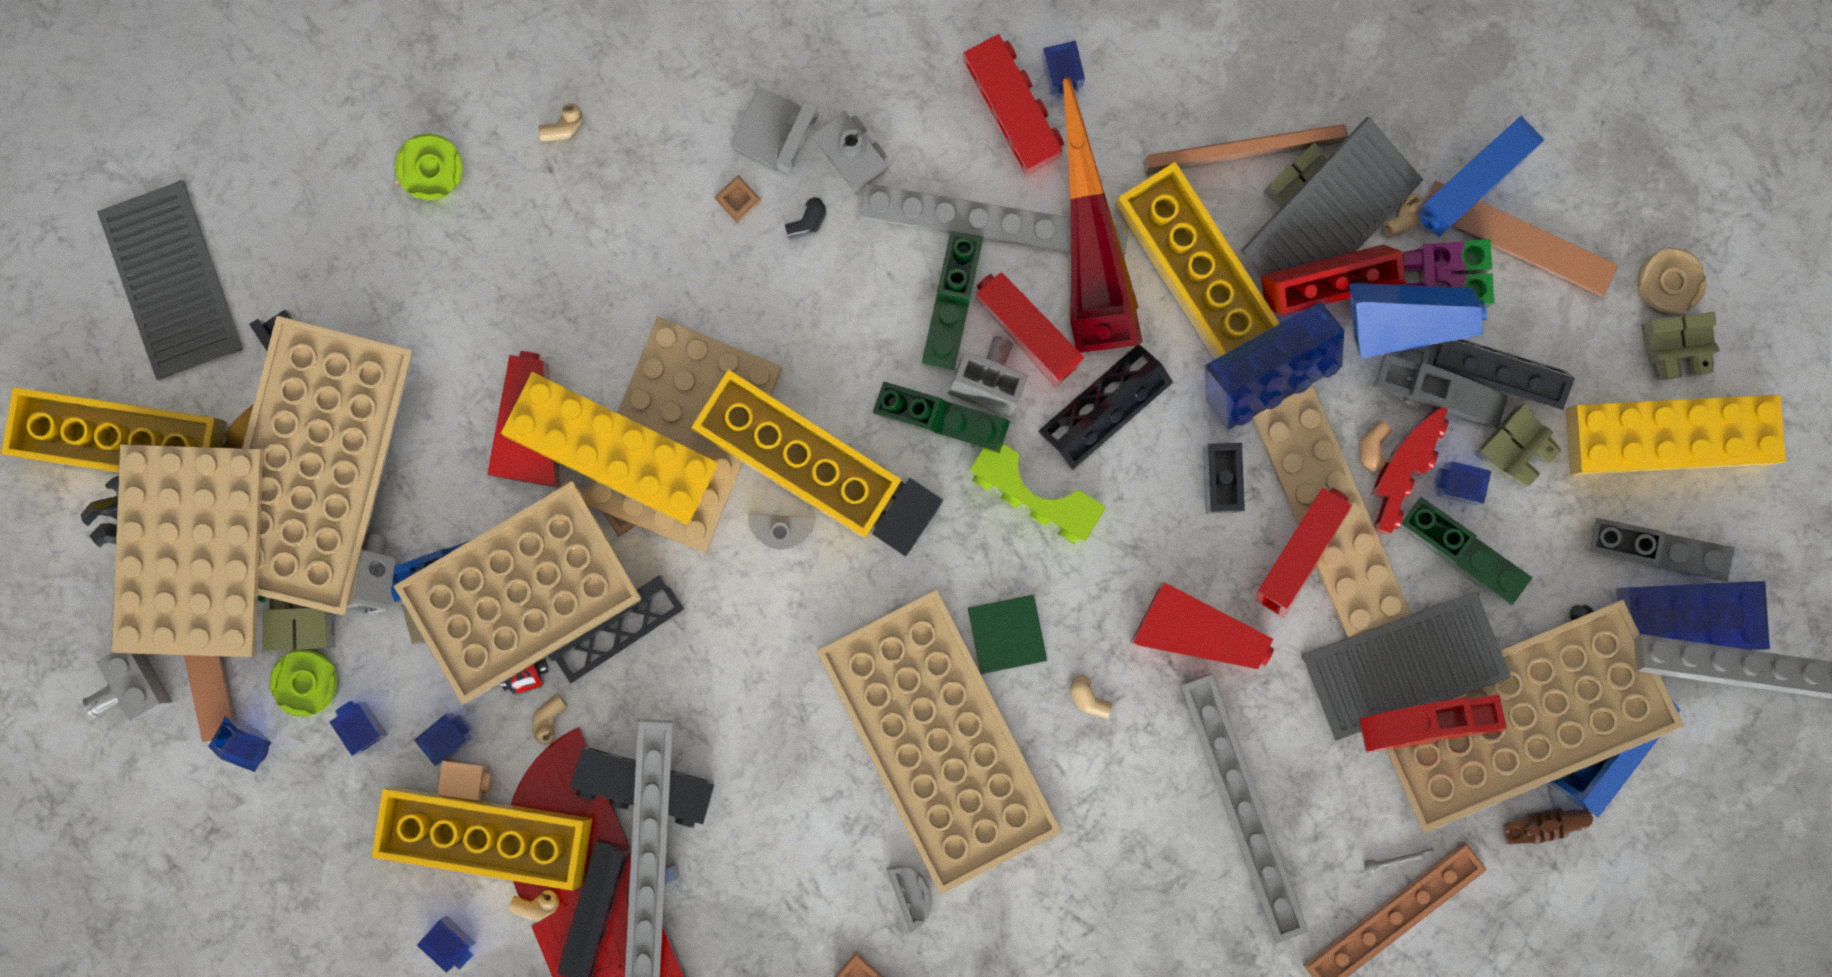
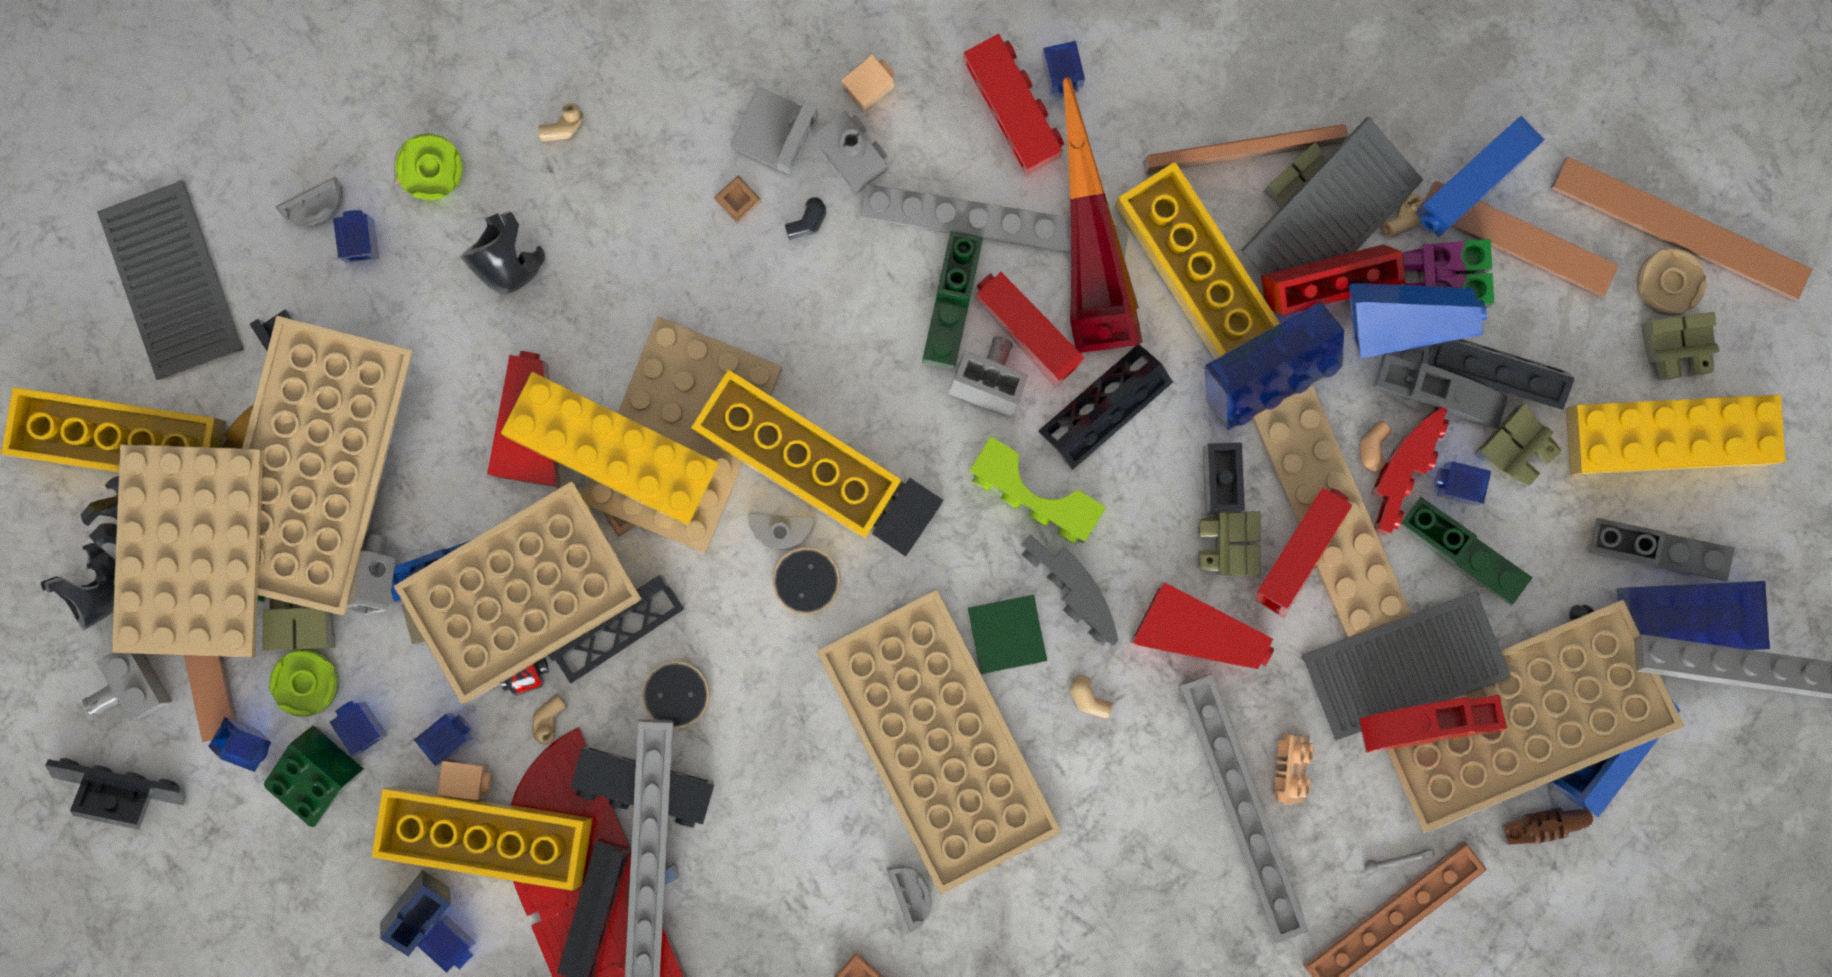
tan arm [509,890,559,921] -> none
dark green slope [873,381,1010,454] -> none
none -> black piece [40,543,116,631]
none -> black bracket [45,758,186,830]
none -> dark green bracket [264,725,364,827]
none -> light grey plate [275,176,341,226]
none -> clear blue brick [333,210,379,263]
none -> dark blue brick [380,870,451,957]
none -> black piece [460,211,545,295]
none -> black tile [642,661,710,729]
none -> black tile [773,547,840,615]
none -> light nougat brick [841,55,895,113]
none -> dark grey slope [1020,534,1118,646]
none -> olive hips [1198,511,1261,576]
none -> light nougat hinge [1273,733,1314,805]
none -> nougat tile [1551,157,1812,301]

